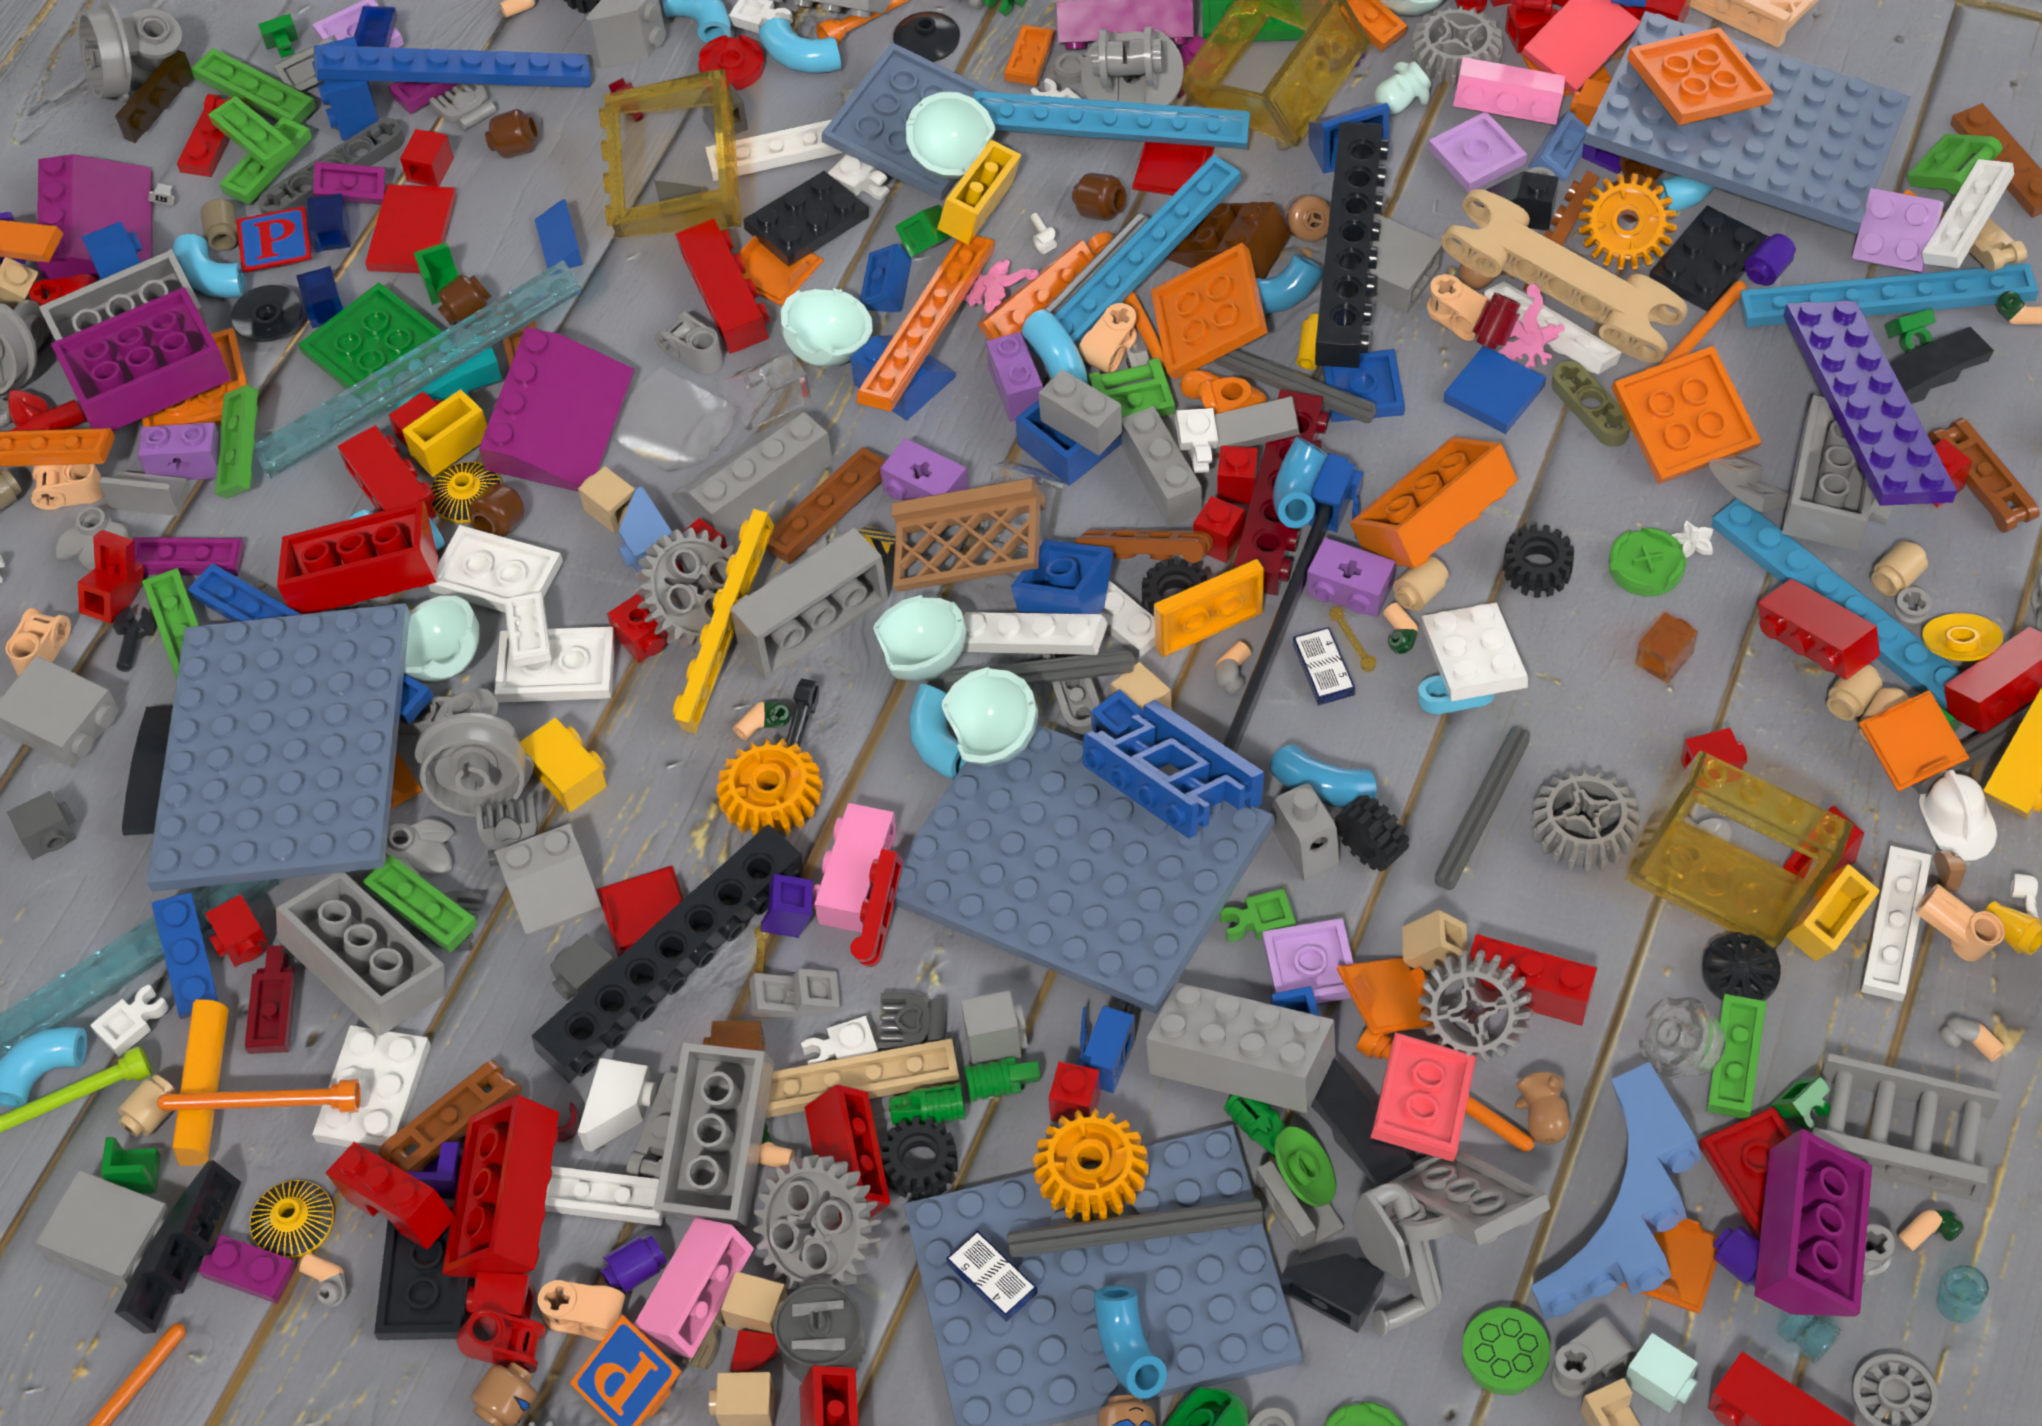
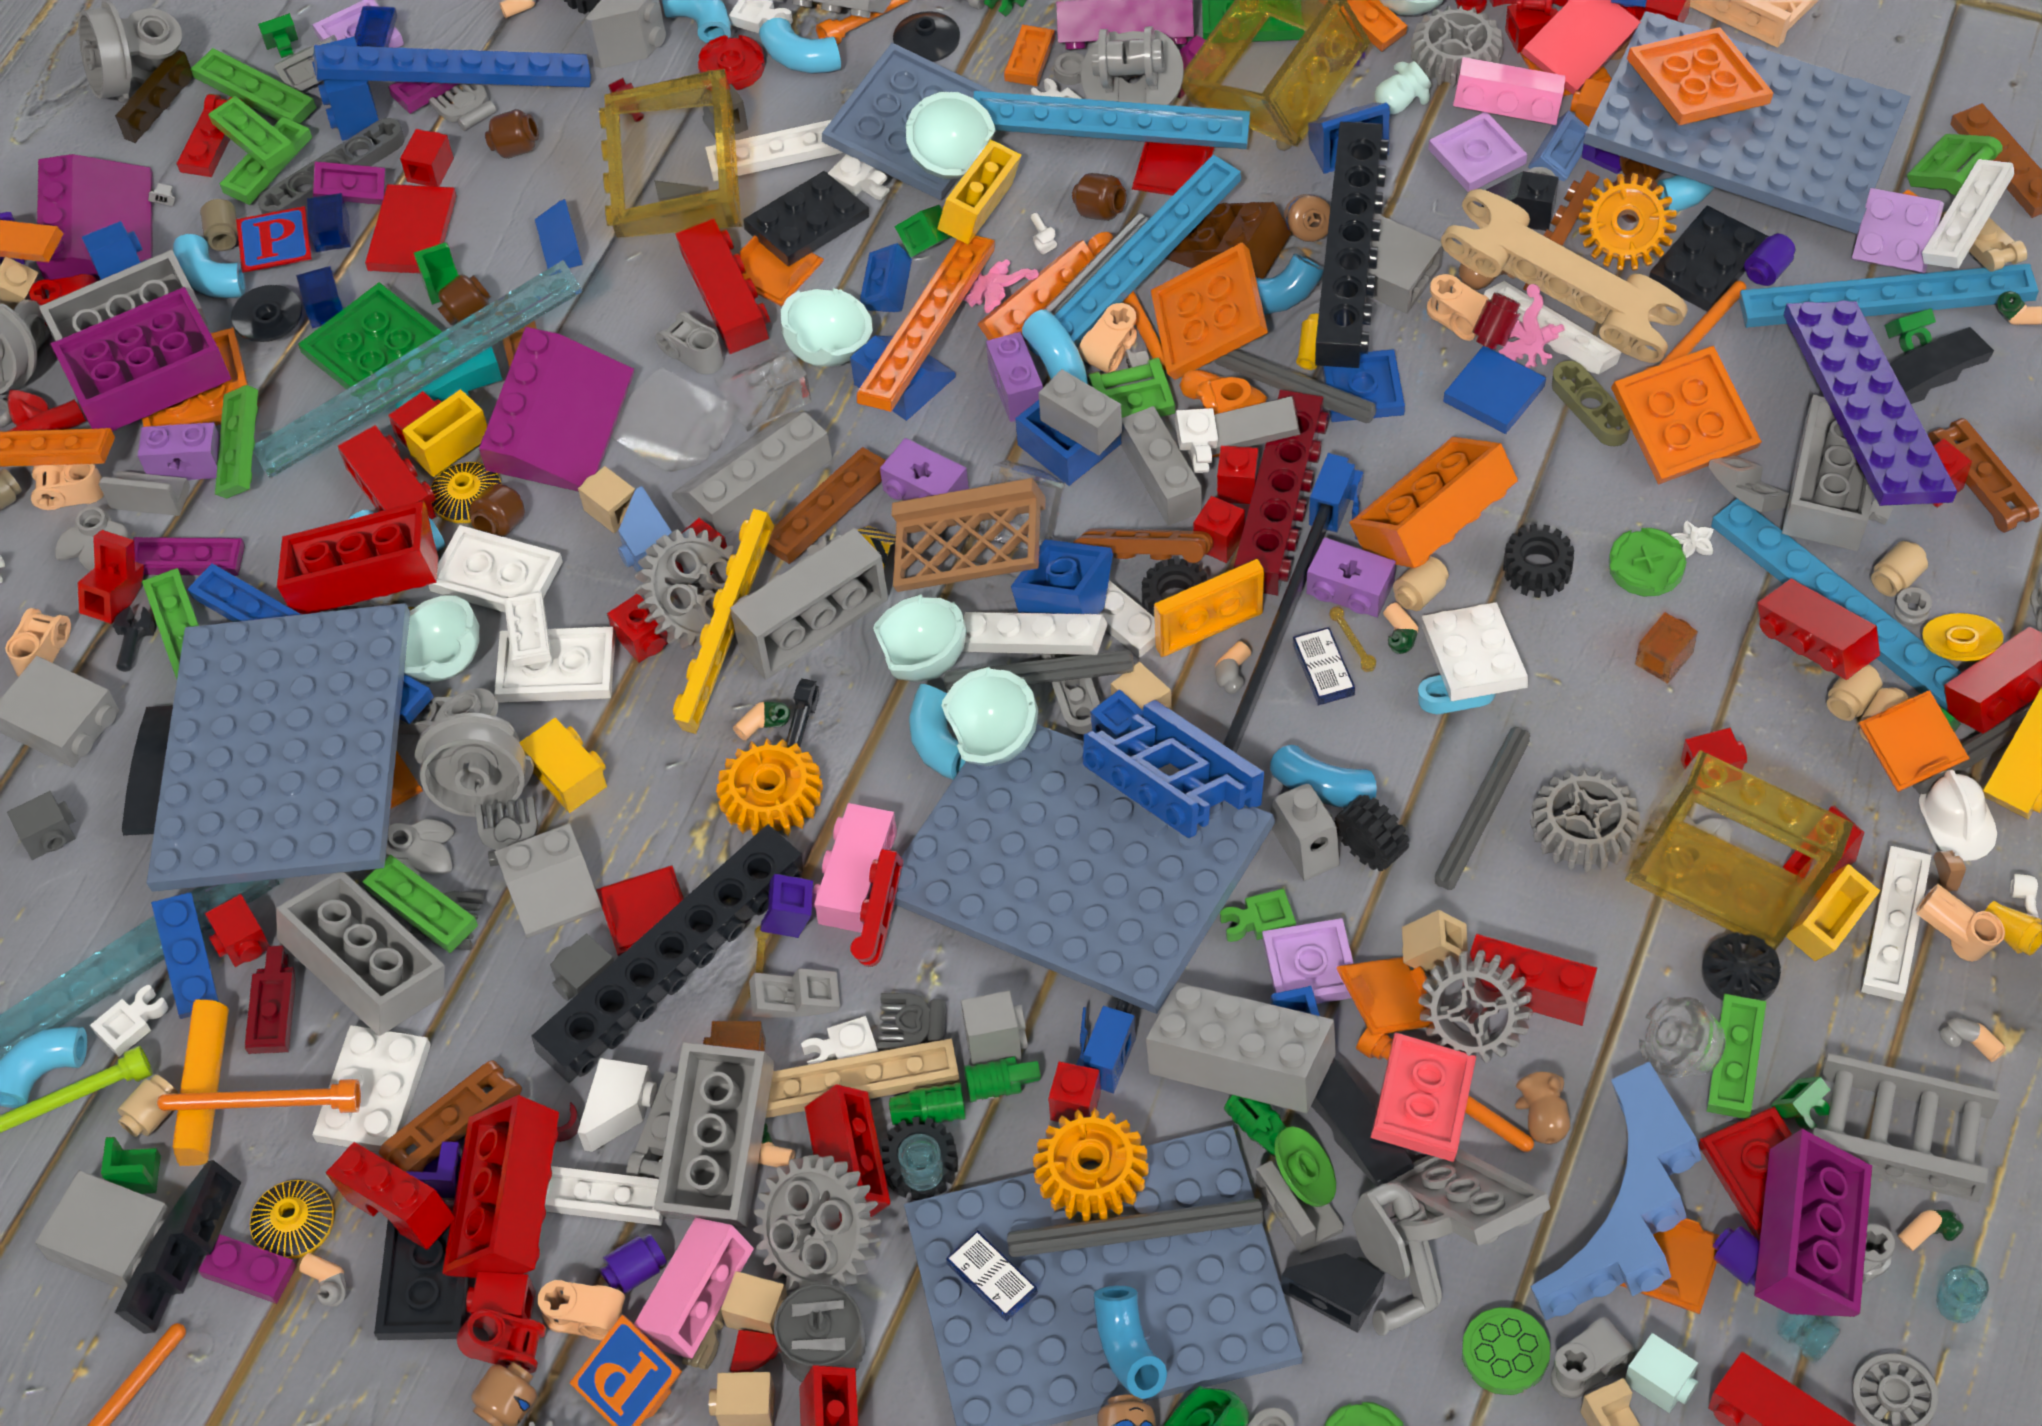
dark azure cylinder [1273,436,1328,528] -> none
none -> clear light blue wheel [898,1134,944,1191]

